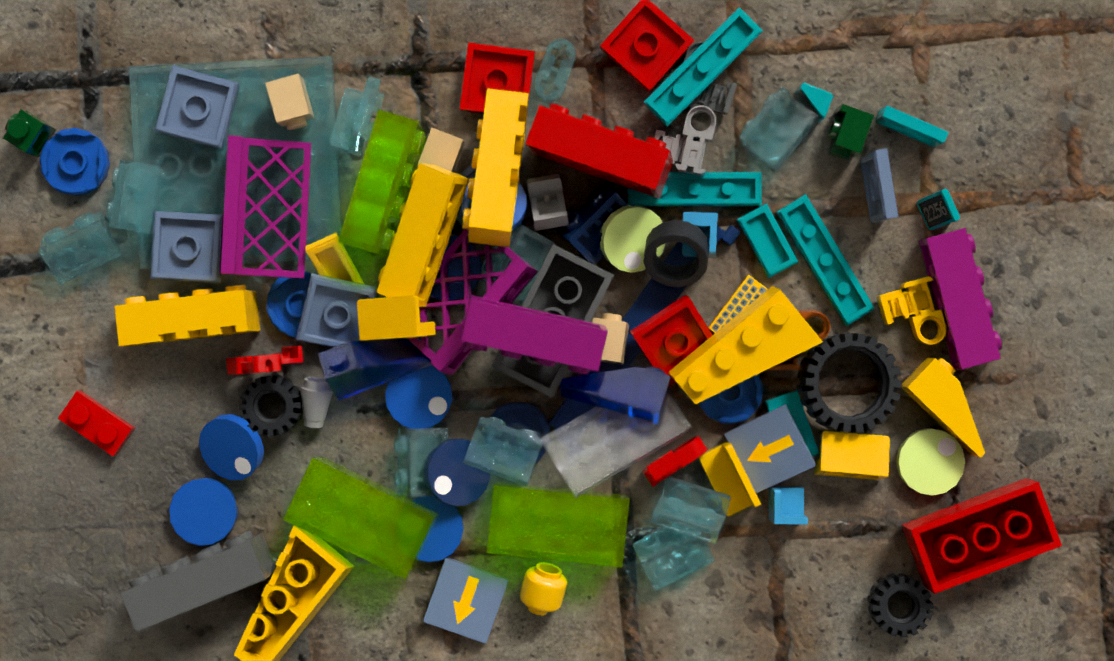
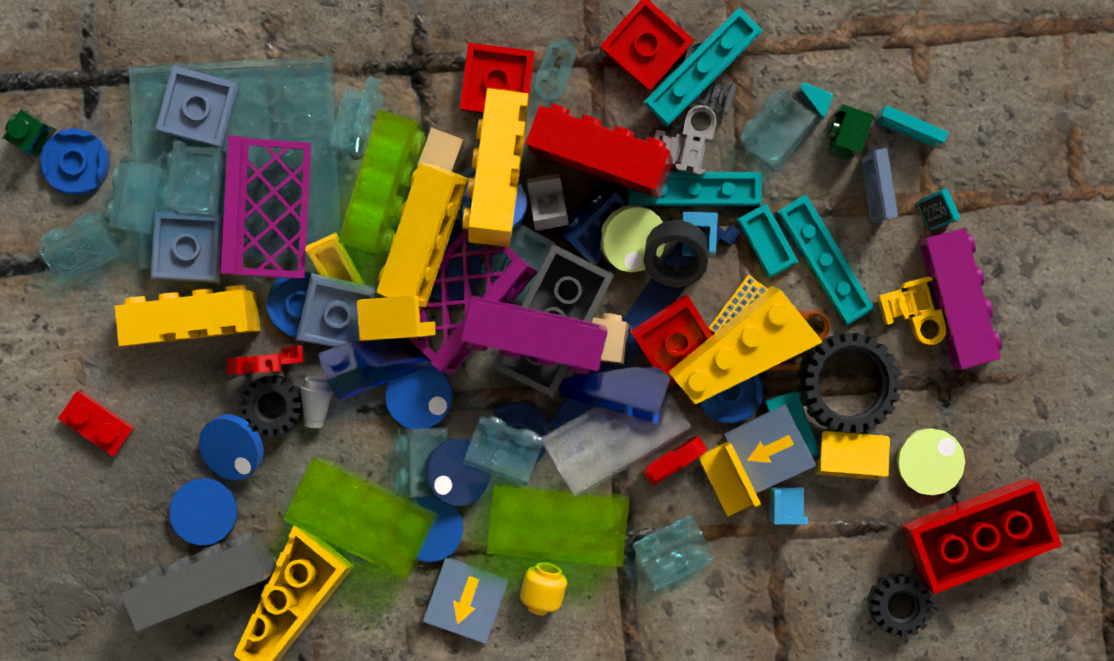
tan brick [265,74,315,130] -> none
clear light blue bracket [651,476,731,544] -> none
yellow slope [902,358,985,458] -> none
none -> clear light blue bracket [163,141,225,218]

